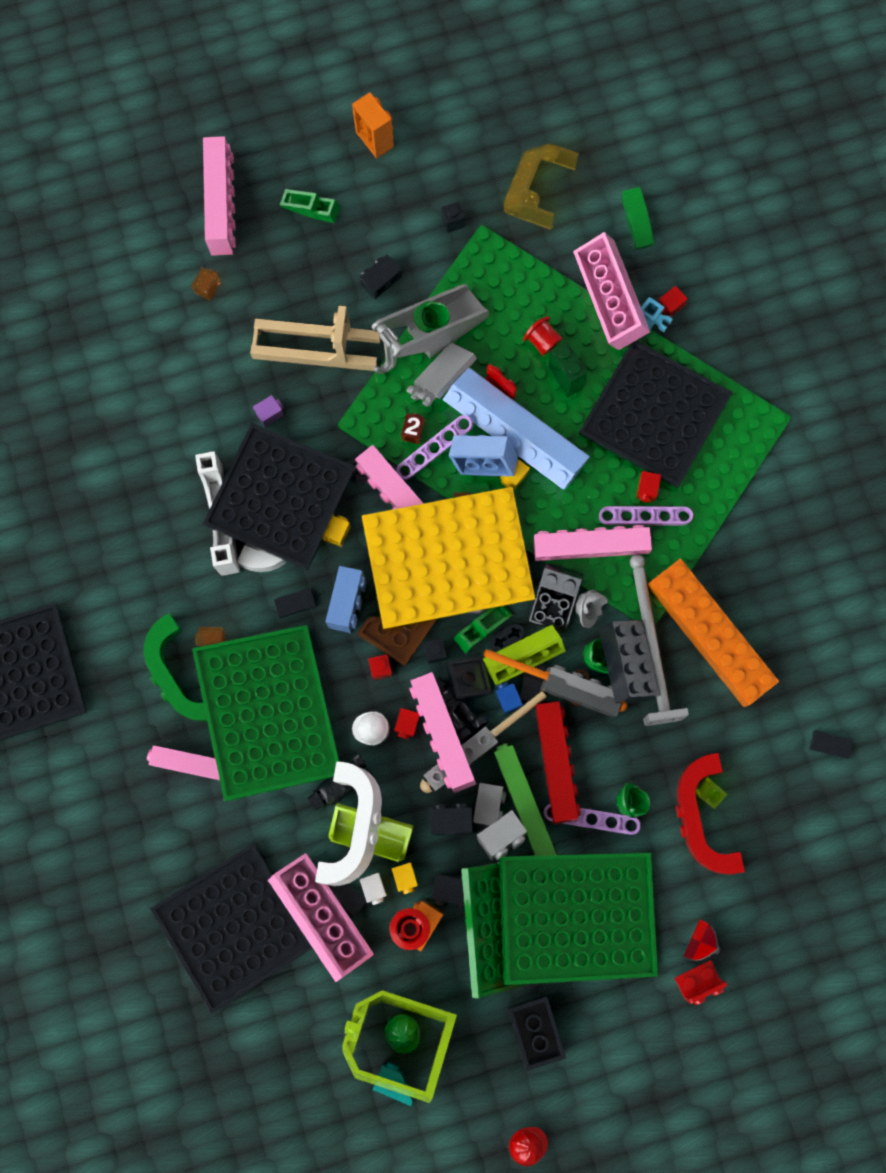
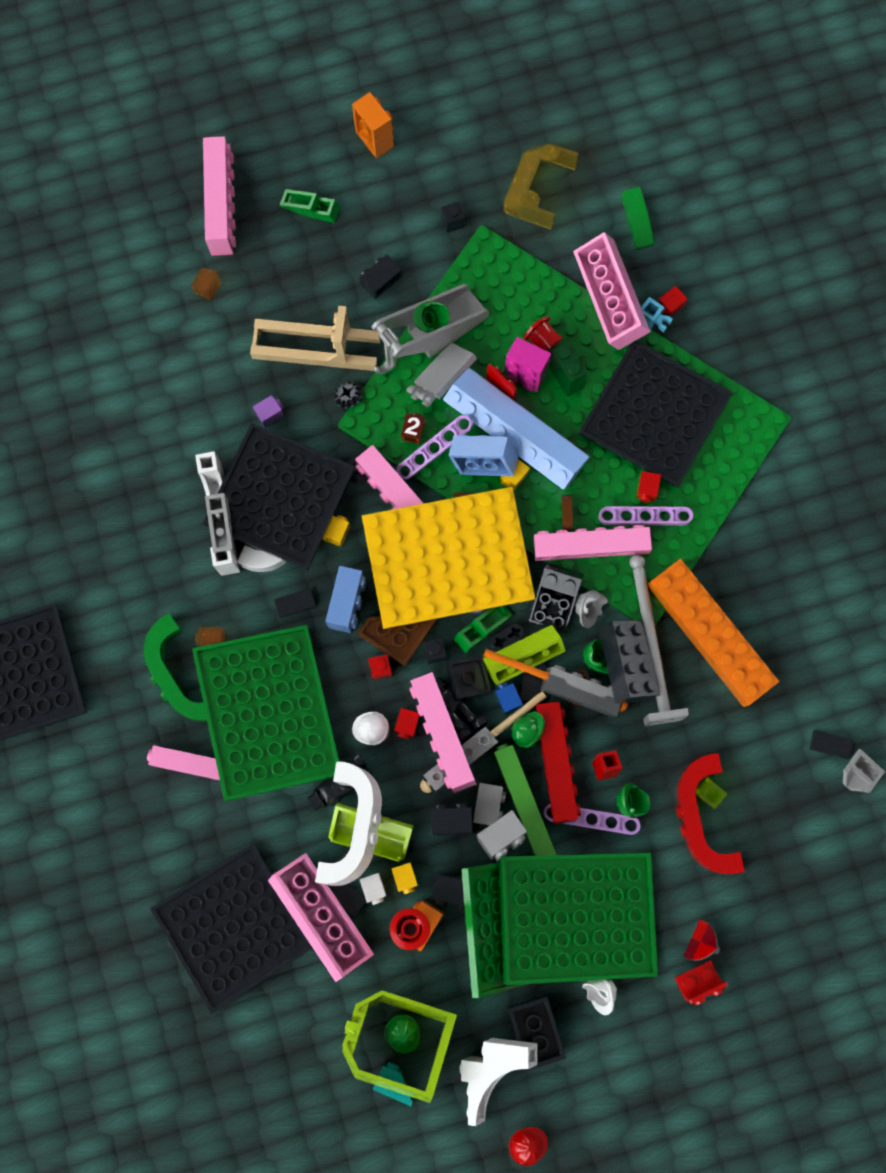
none -> light grey slope [205,493,233,553]
none -> black gear [333,381,363,409]
none -> white arch [460,1038,537,1126]
none -> dark pink brick [504,337,551,392]
none -> green piece [511,712,545,748]
none -> reddish brown beam [561,495,573,530]
none -> white piece [582,979,617,1015]
none -> red brick [592,750,623,781]
none -> light grey slope [843,749,885,793]

